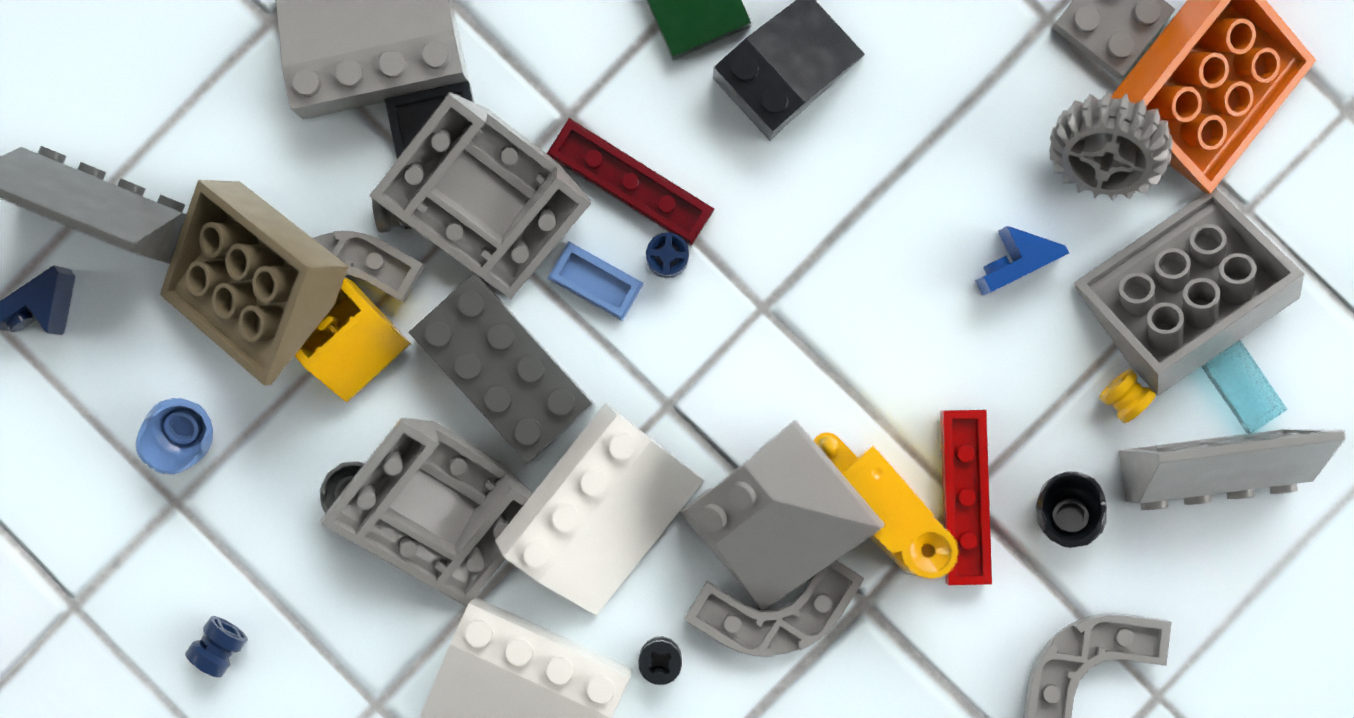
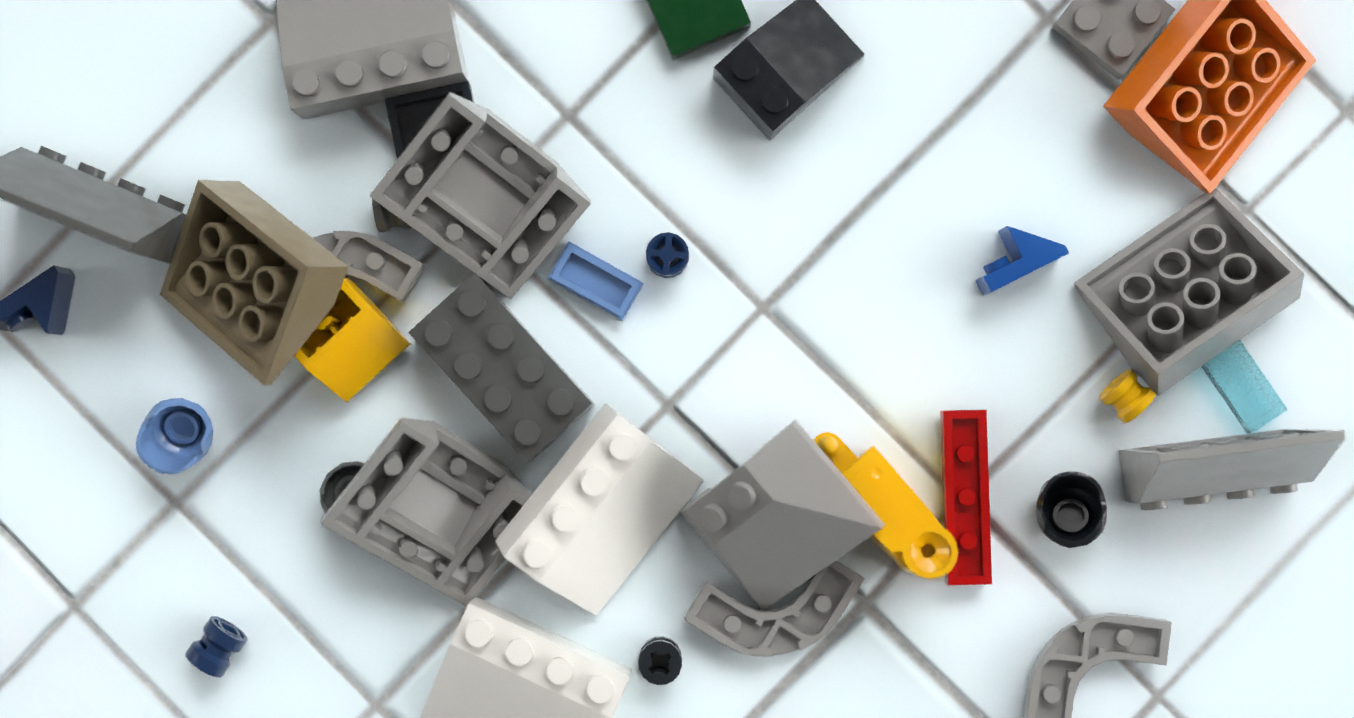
dark red tile [546,118,715,246] -> none
light grey gear [1049,91,1173,201] -> none

